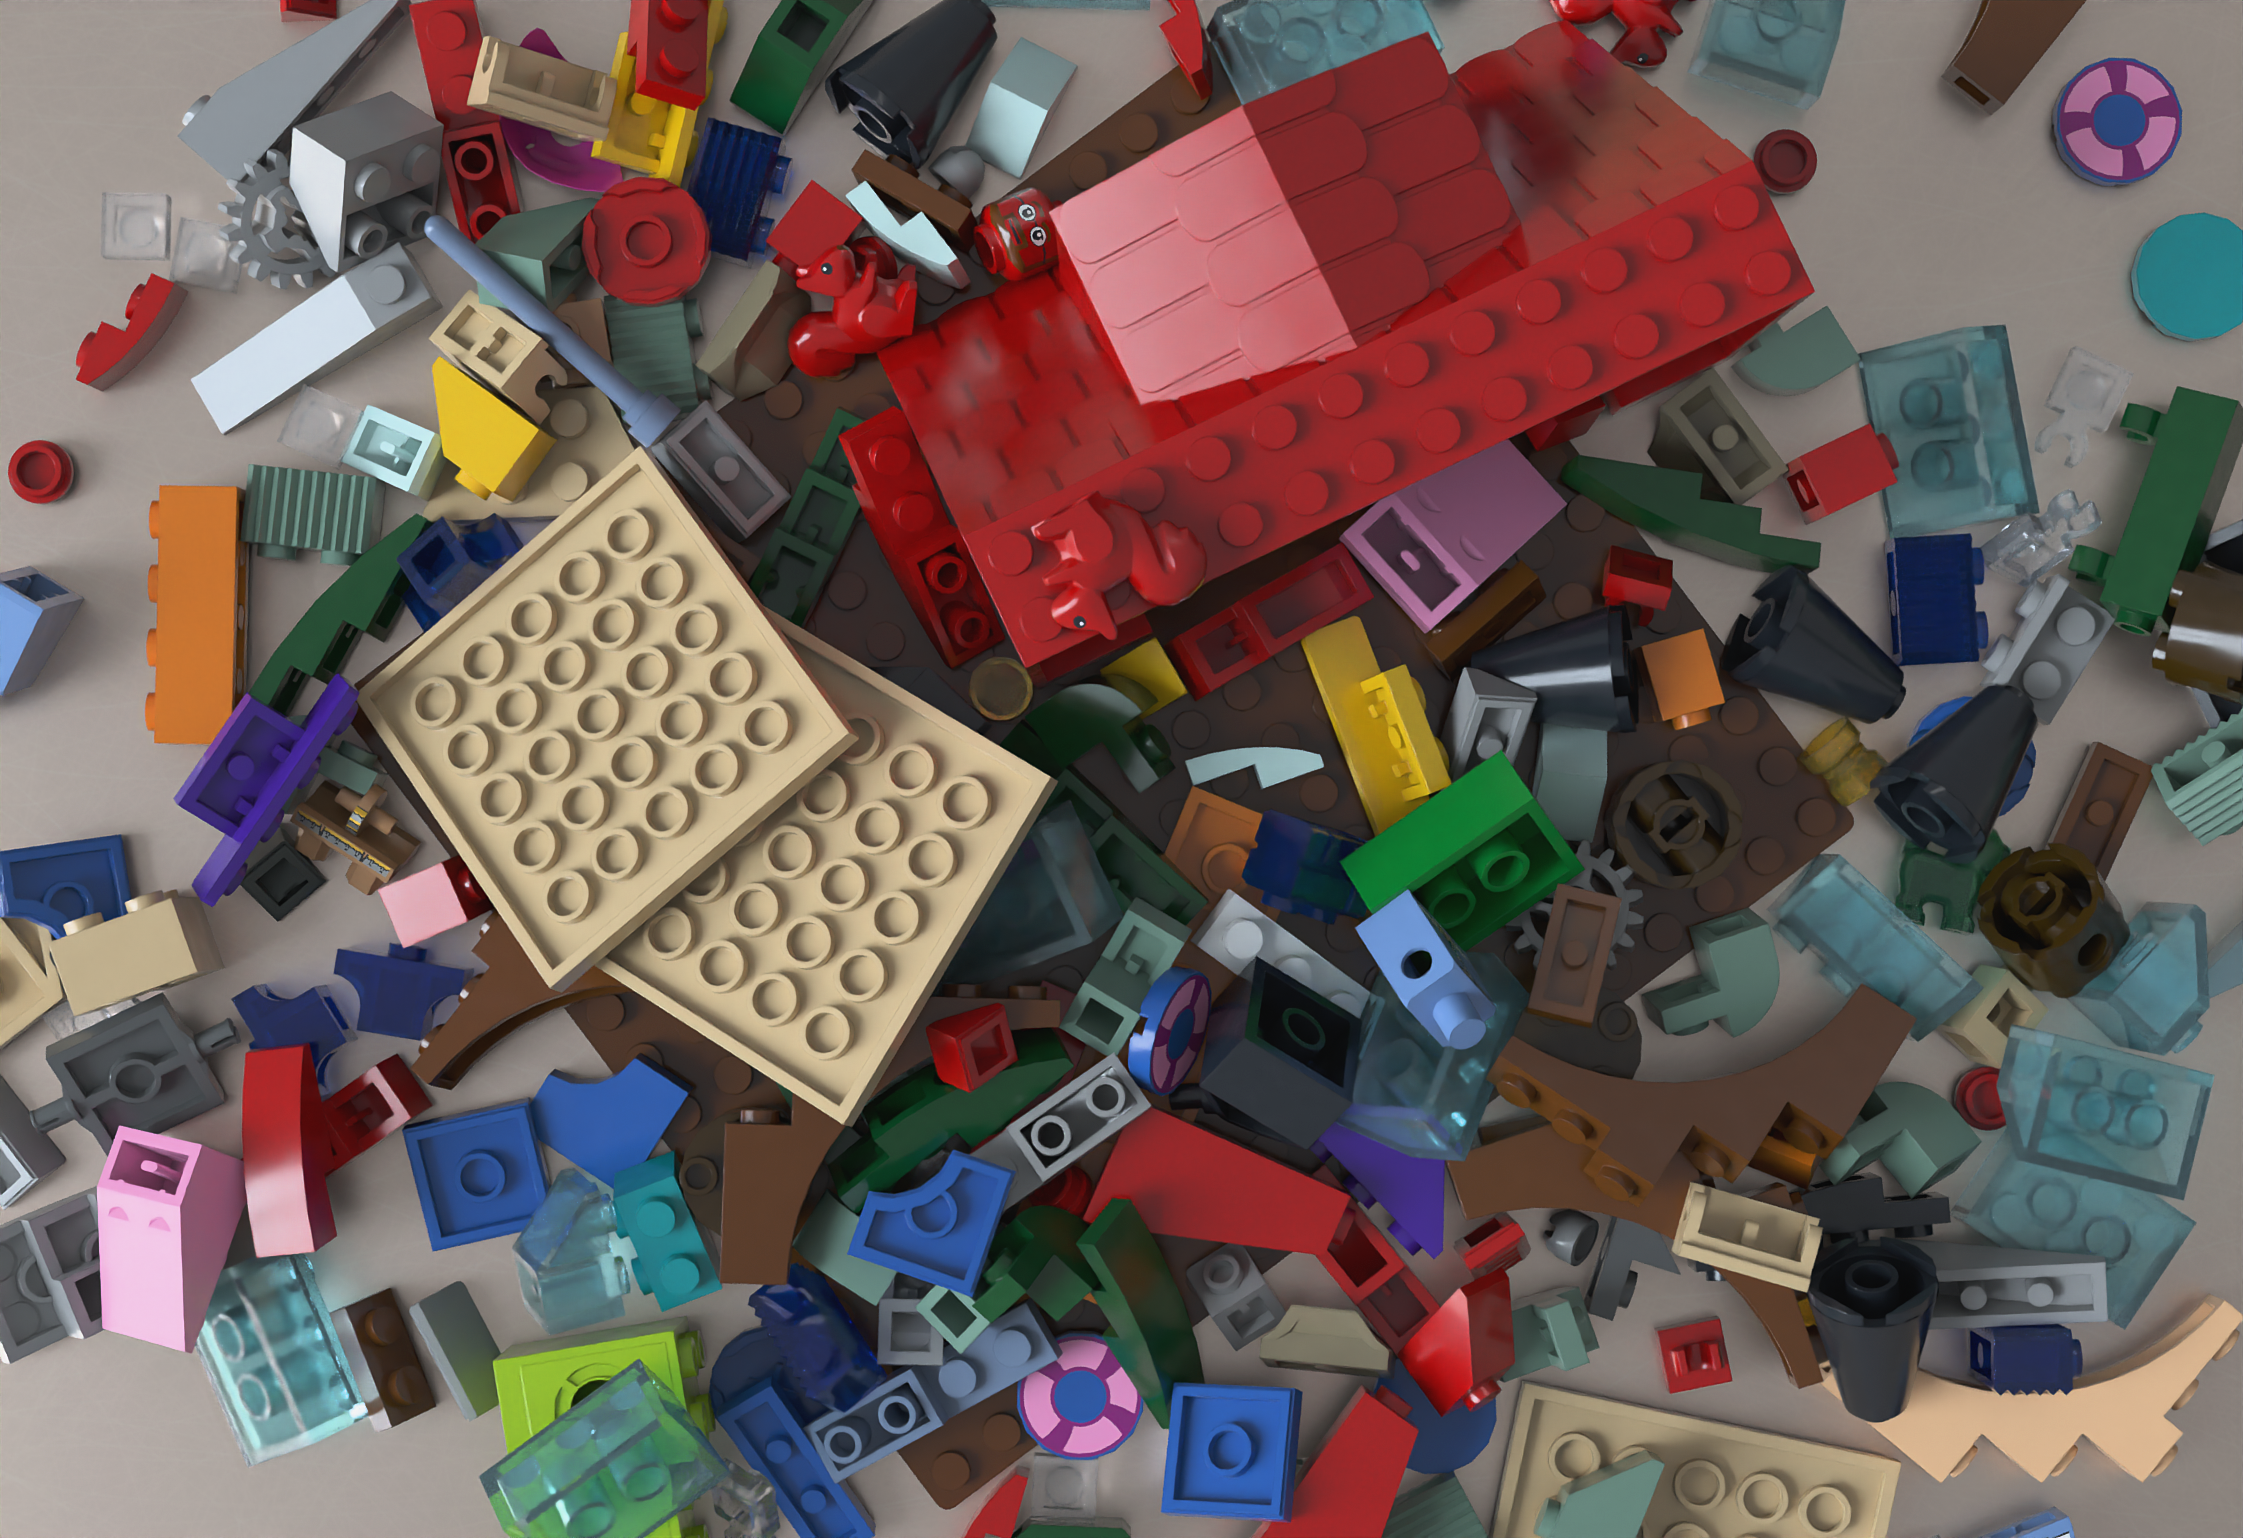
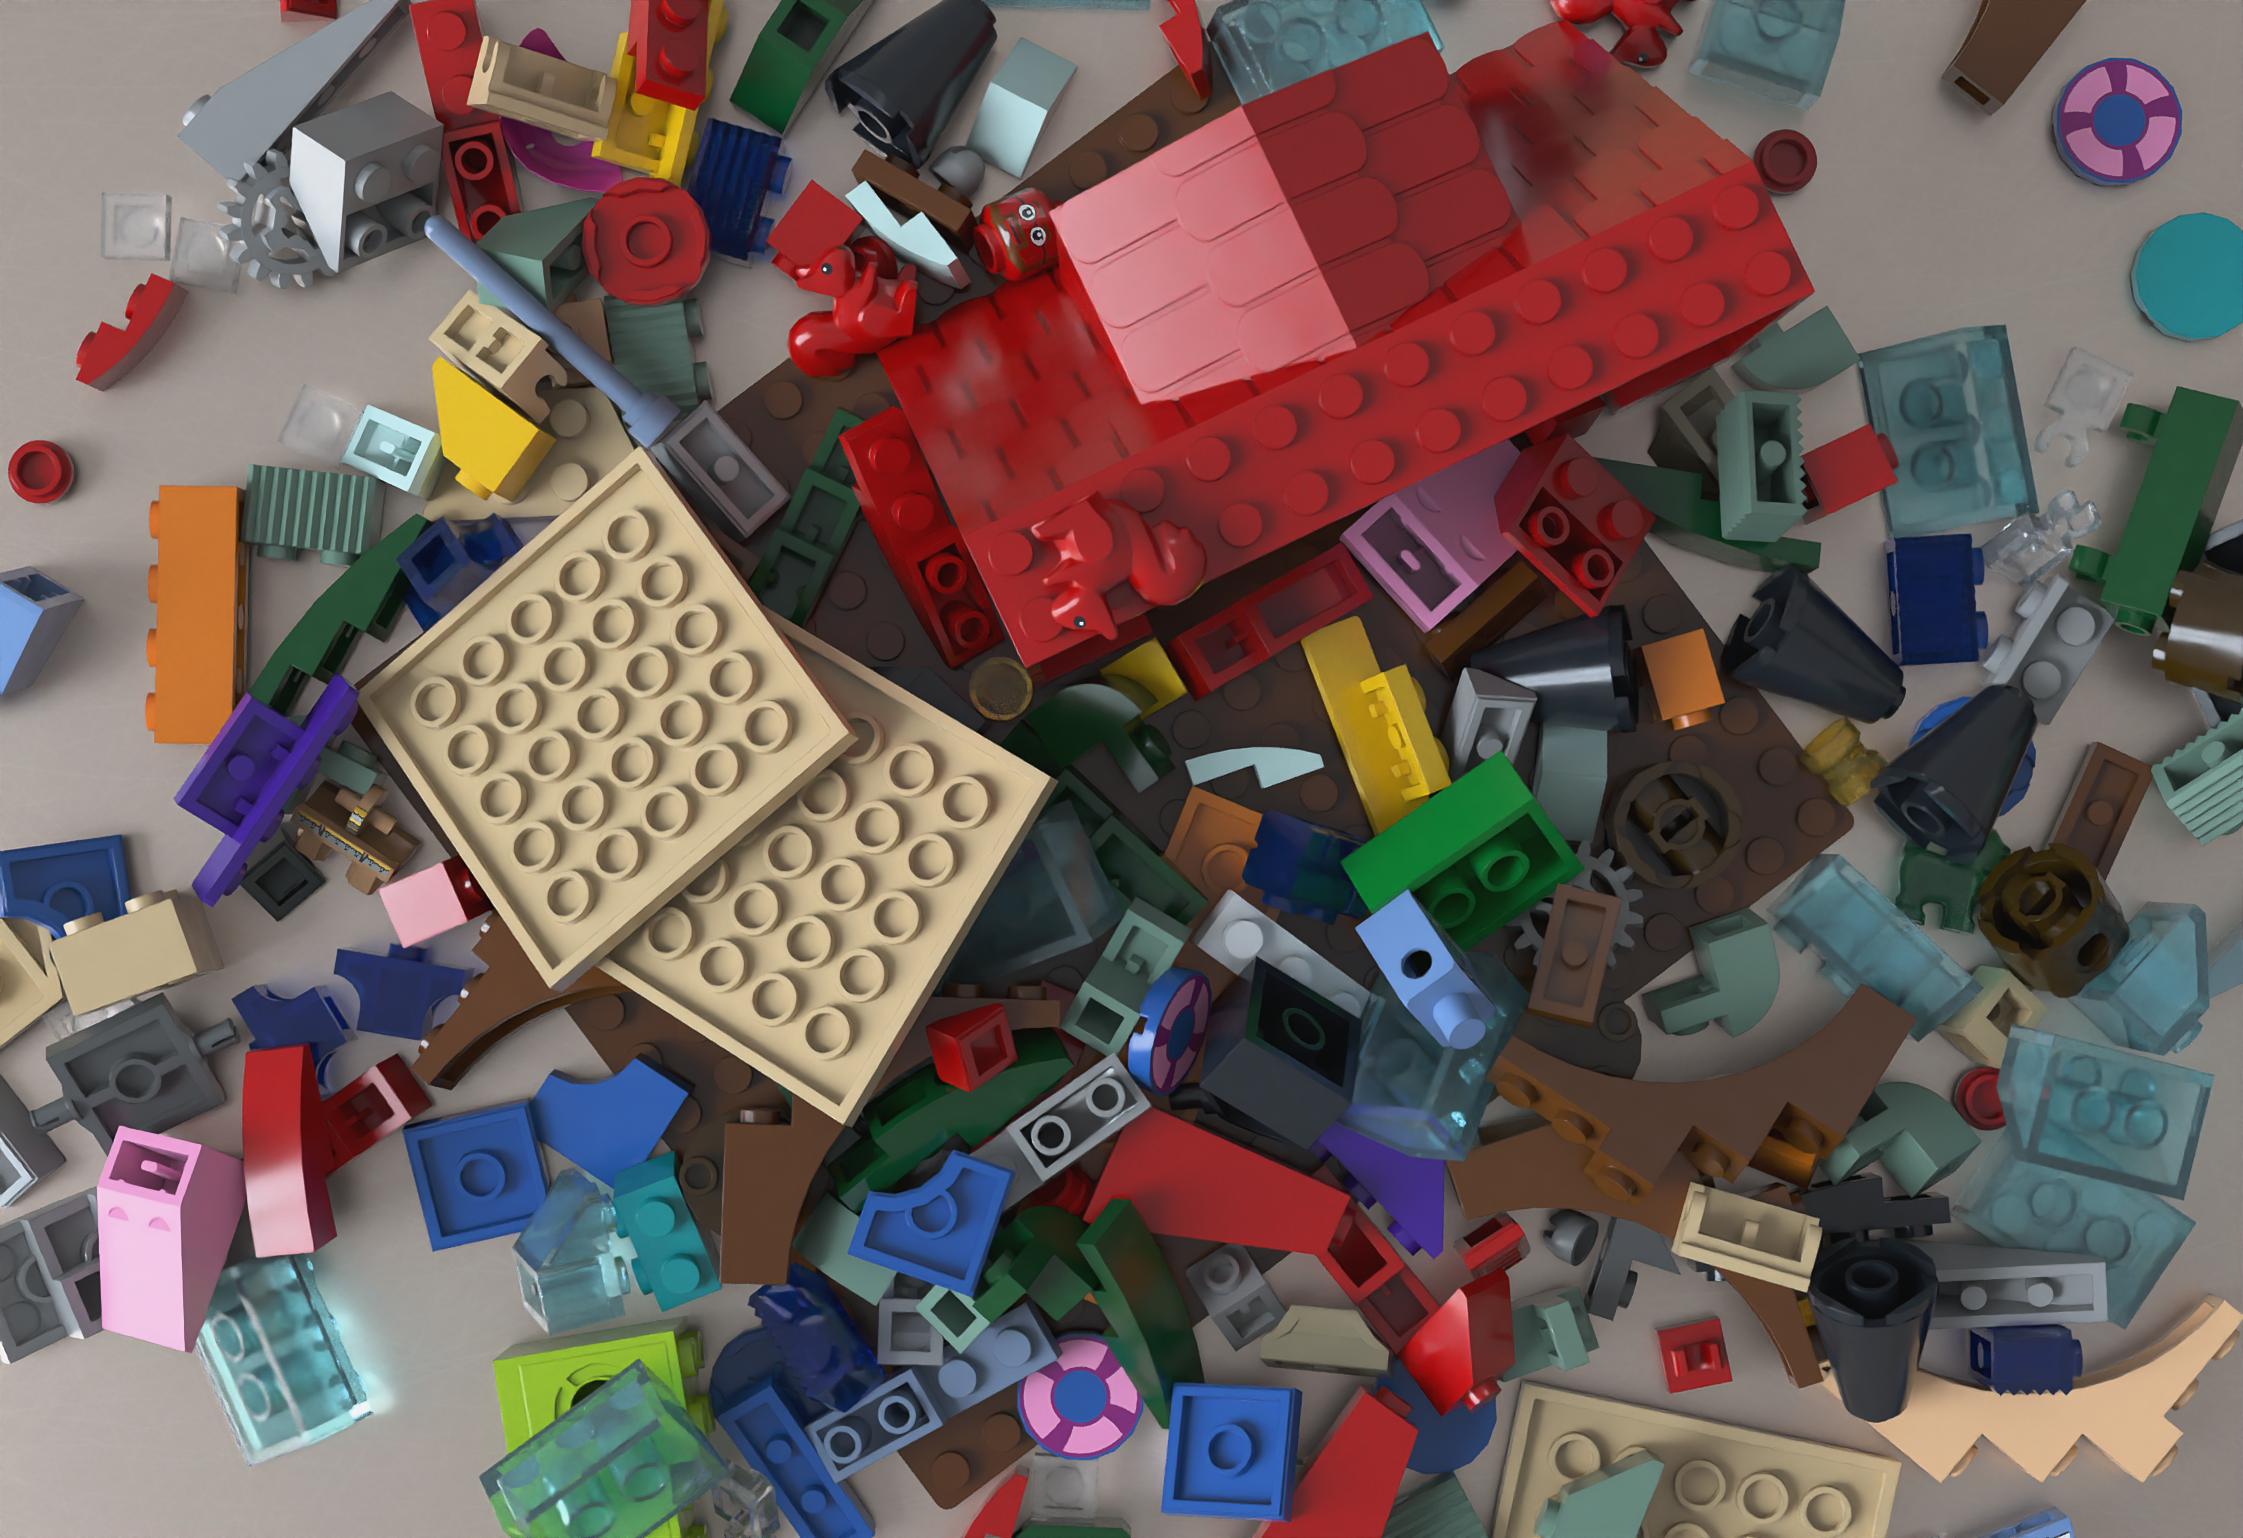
slope [190,242,443,435] -> none
reddish brown plate [329,1288,437,1433] -> none
light grey slope [409,1281,501,1421] -> none
dark tan slope [695,260,811,401] -> none
red tile [1603,545,1673,627] -> none
none -> red slope [1493,434,1656,618]
none -> sand green brick [1716,390,1808,542]

